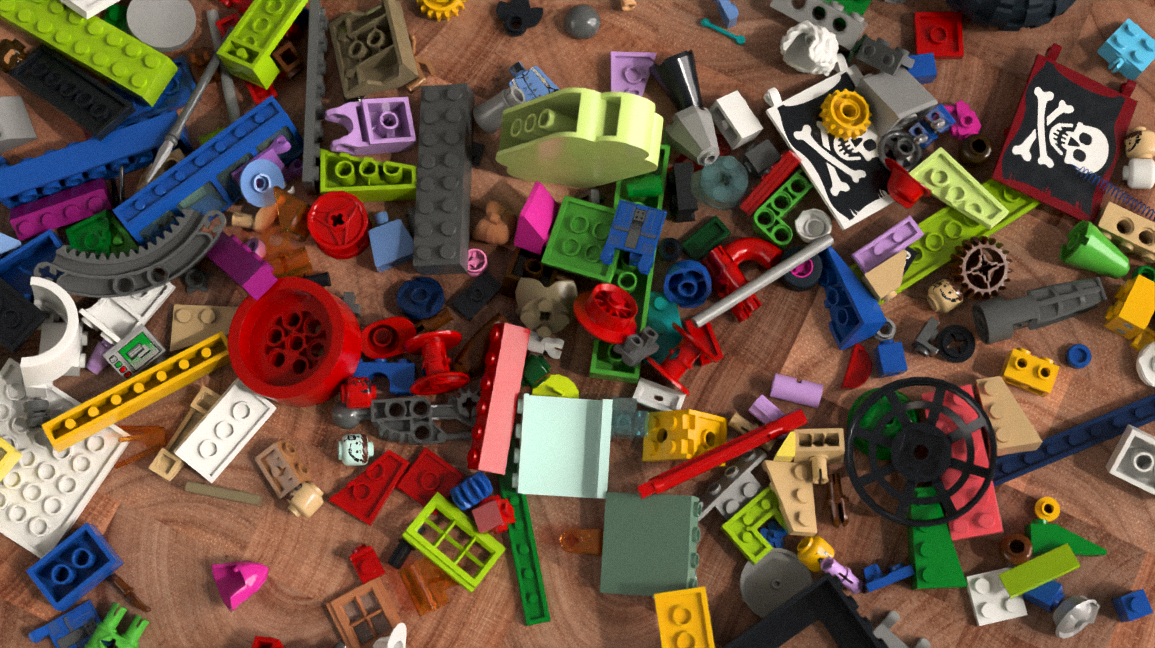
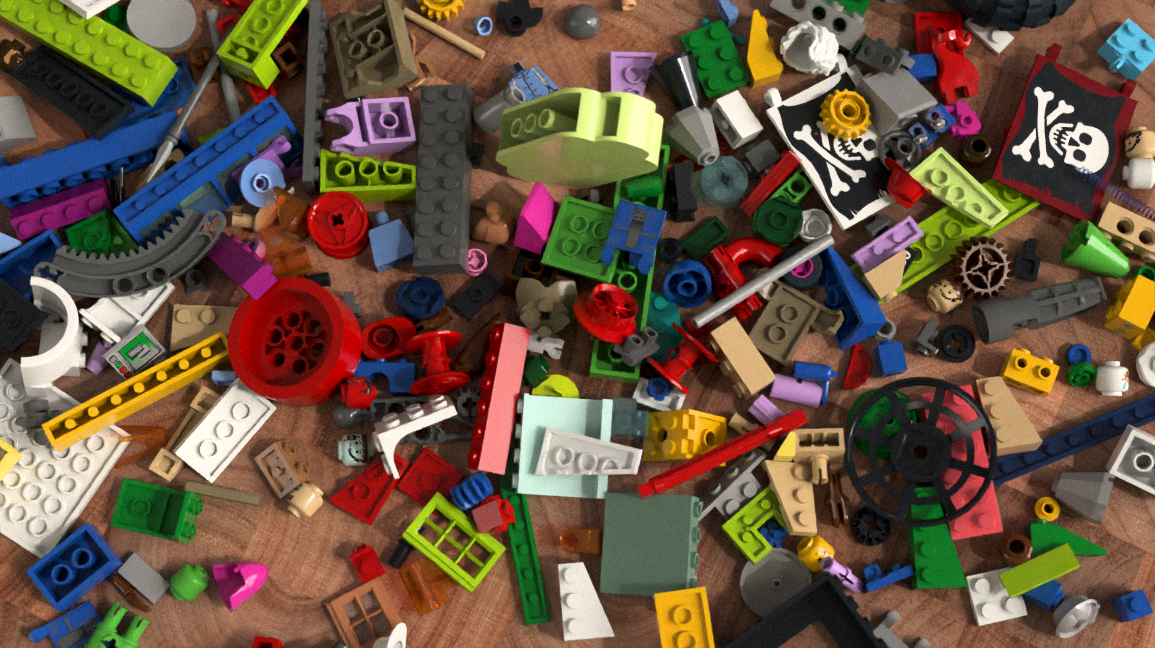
none -> green bracket [110,478,203,545]
none -> light grey tile [117,552,171,604]
none -> bright green head [170,564,208,601]
none -> light blue tile [211,370,238,387]
none -> white bracket [372,394,457,480]
none -> tan bar [403,7,486,60]
none -> medium blue hinge [472,16,493,36]
none -> white wing [535,427,643,475]
none -> white wedge [558,562,615,642]
none -> blue plate [646,377,671,401]
none -> green plate [679,19,751,101]
none -> tan brick [705,317,776,401]
none -> yellow slope [745,9,783,89]
none -> dark tan piece [748,267,844,368]
none -> dark green tile [754,197,803,245]
none -> blue piece [791,360,838,406]
none -> black gear [851,506,891,546]
none -> dark grey tile [862,214,892,242]
none -> red hips [929,28,980,104]
none -> white plate [963,18,1014,55]
none -> black plate [1010,238,1041,282]
none -> light grey cone [1051,472,1115,525]
none -> green plate [1066,361,1097,387]
none -> white head [1096,361,1129,396]

